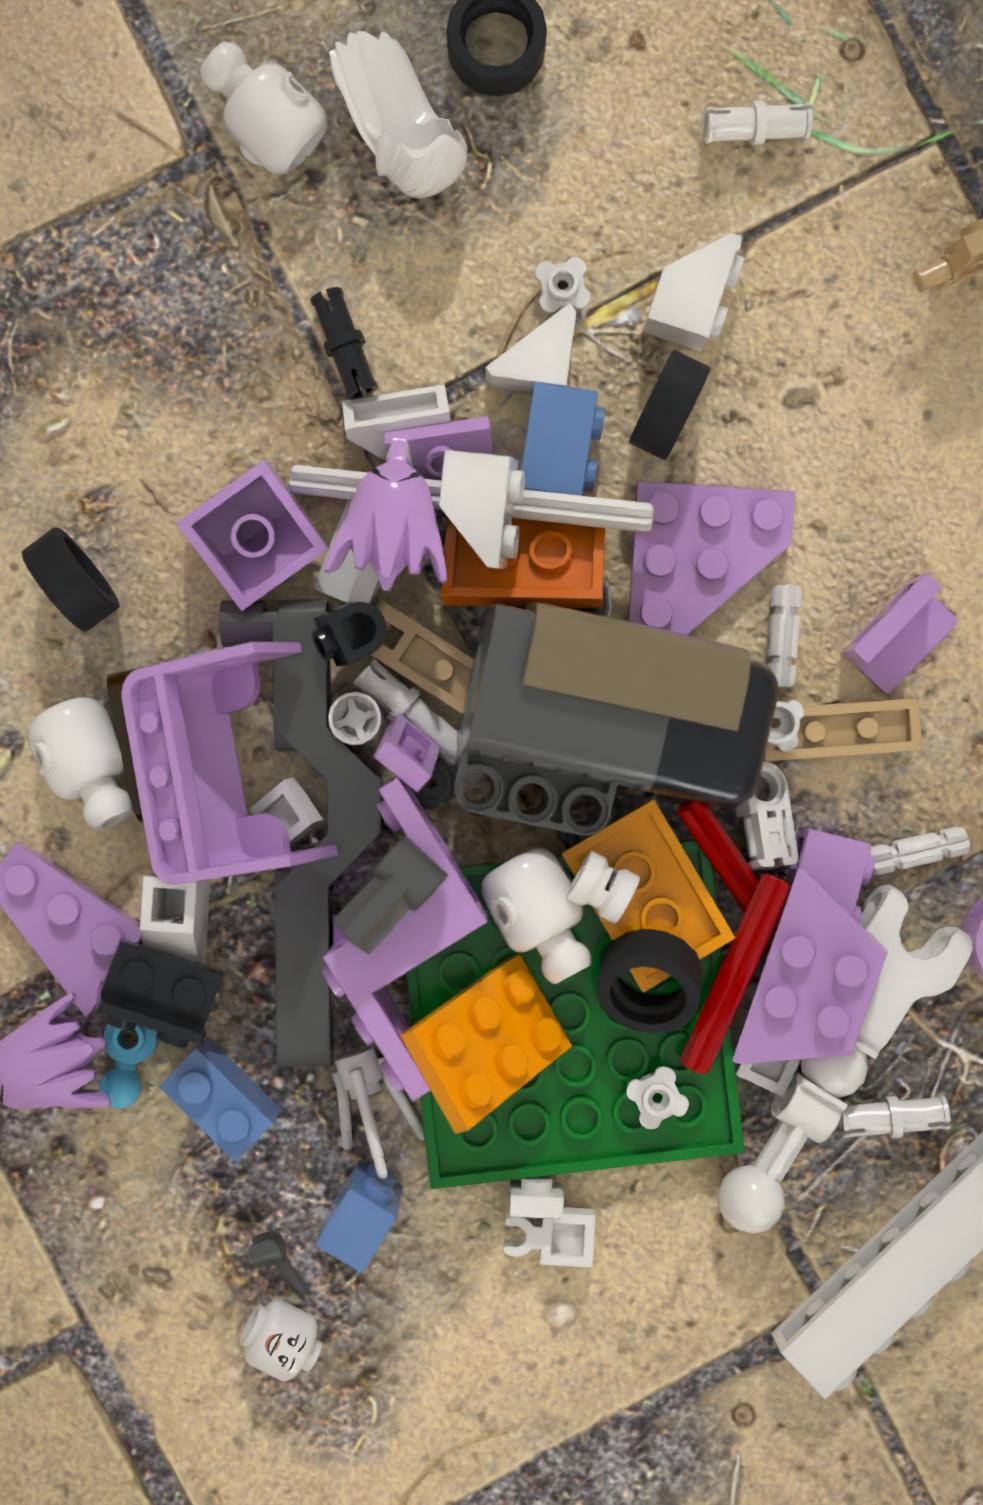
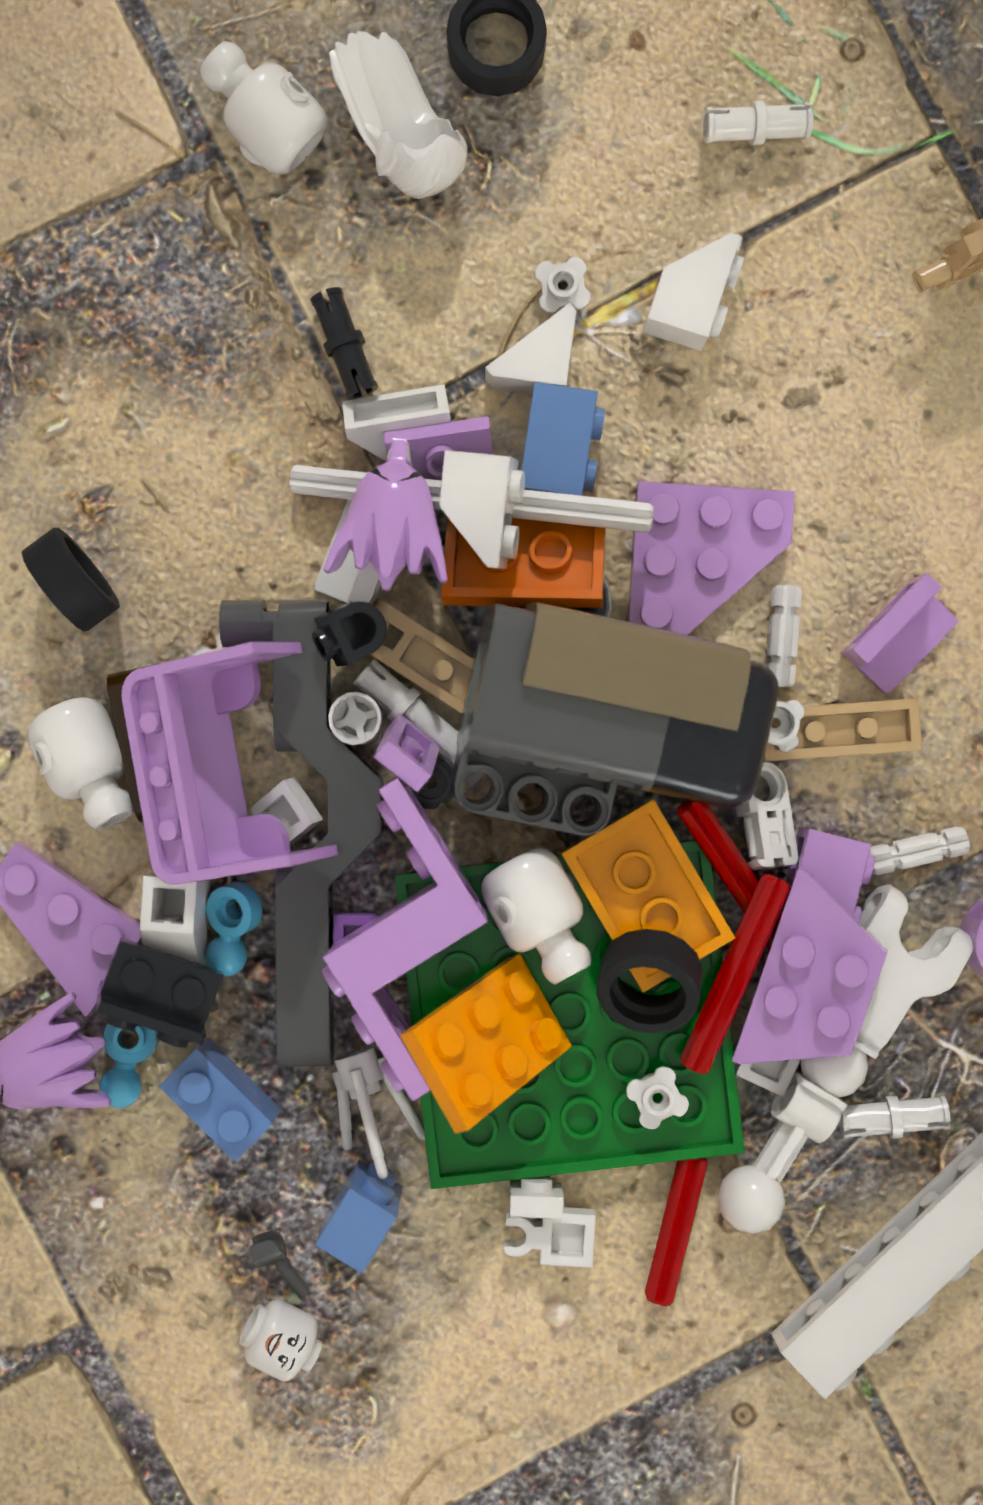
lavender slope [176,459,329,611] -> none
dark grey piece [332,836,448,955] -> none
white wheel [567,851,640,924] -> none
black tyre [629,350,711,460] -> none
none -> medium azure plate [205,882,262,976]
none -> red axle [645,1158,708,1306]

